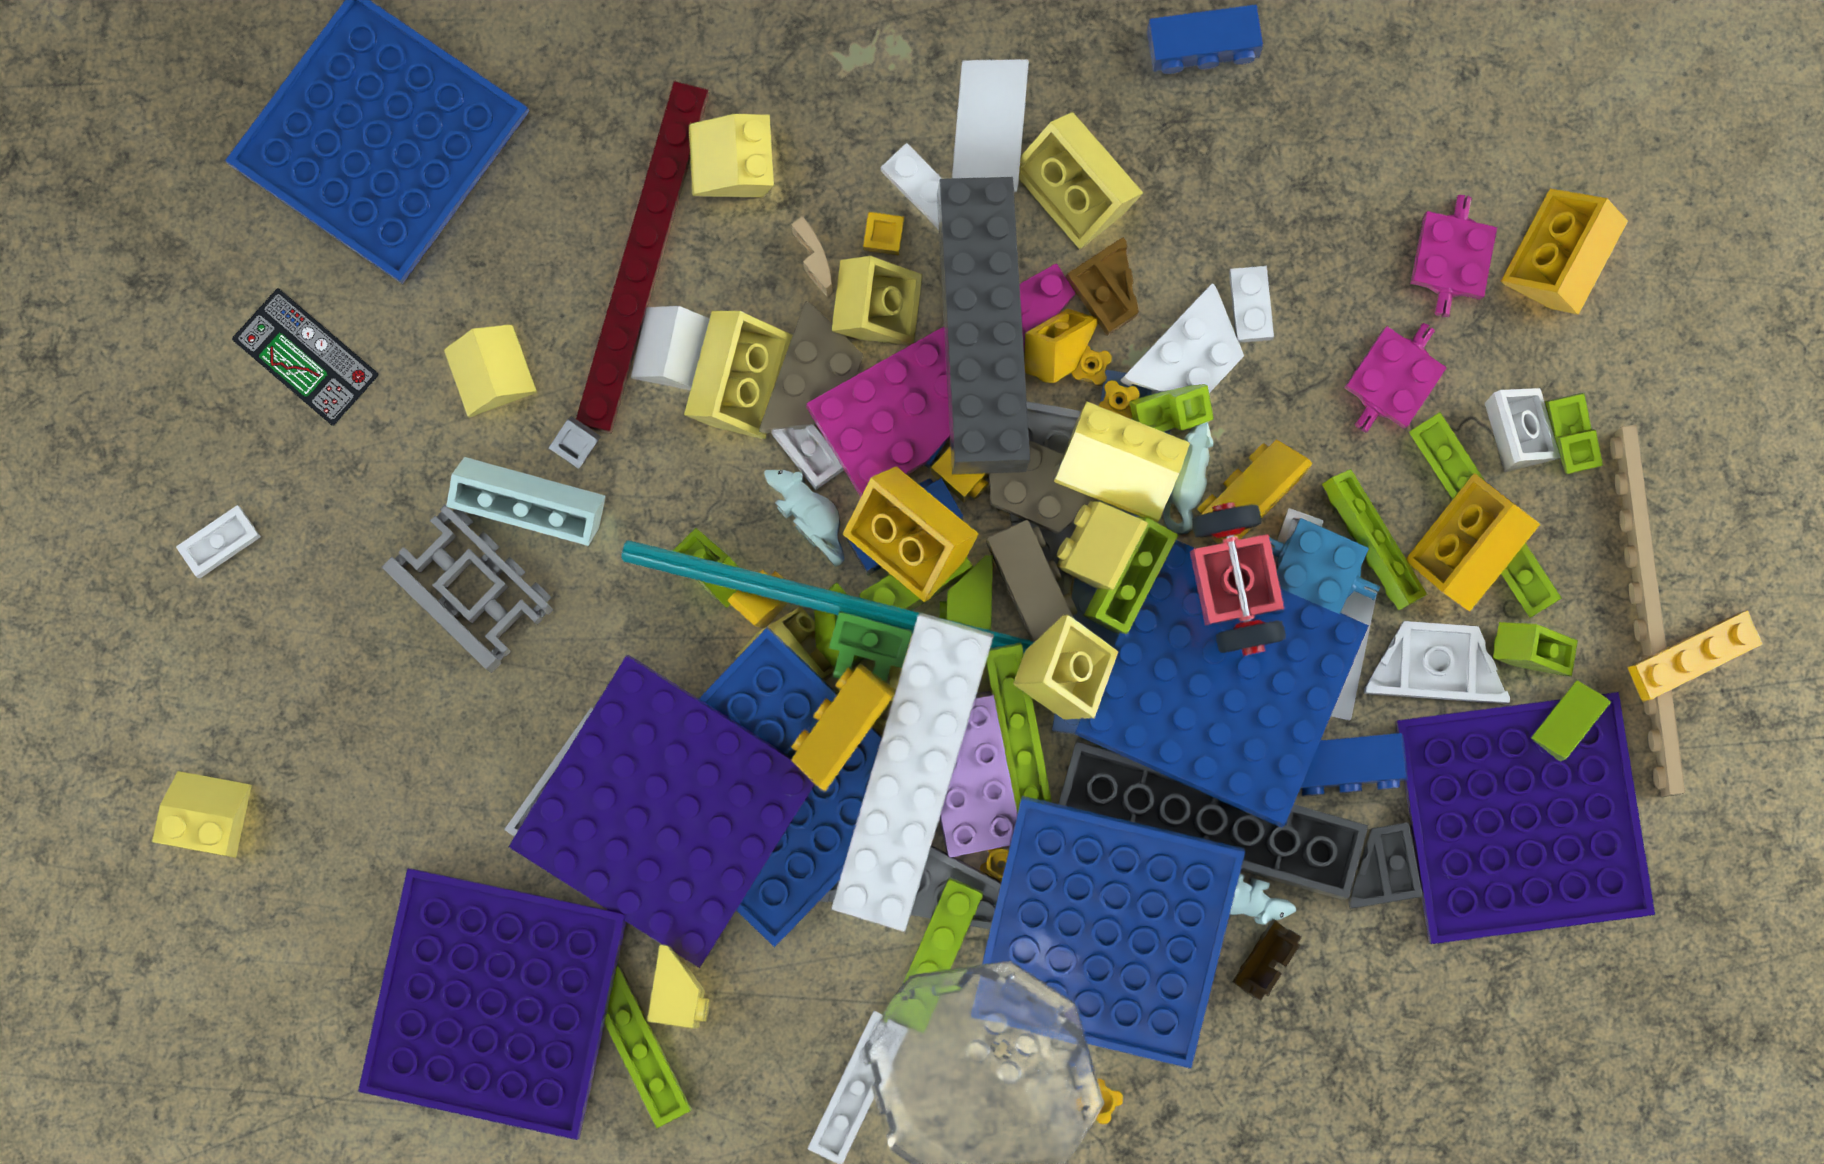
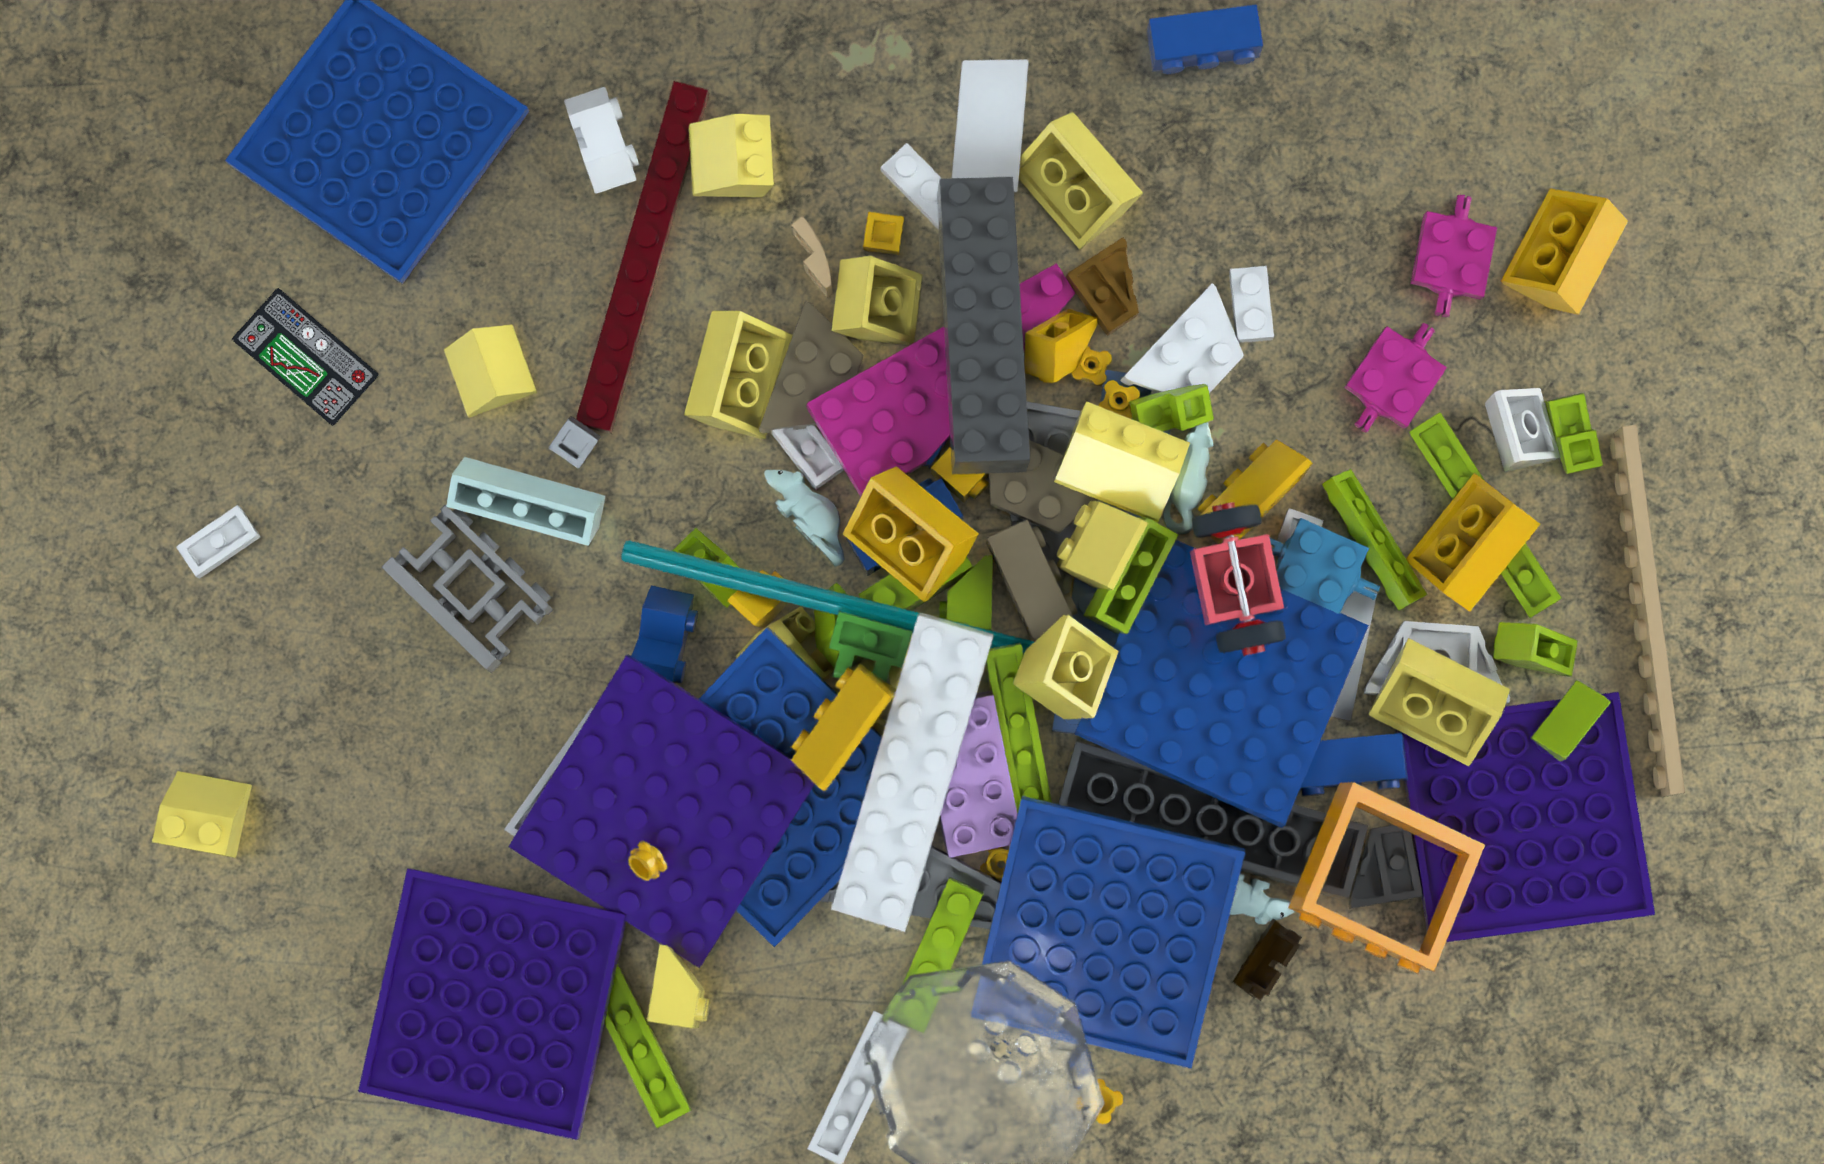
white slope [631,306,710,390] -> none
yellow plate [1627,610,1762,702] -> none
none -> white brick [564,87,639,194]
none -> yellow plate [628,841,667,880]
none -> blue brick [631,585,698,683]
none -> light orange window [1288,782,1485,974]
none -> light yellow slope [1368,638,1510,766]

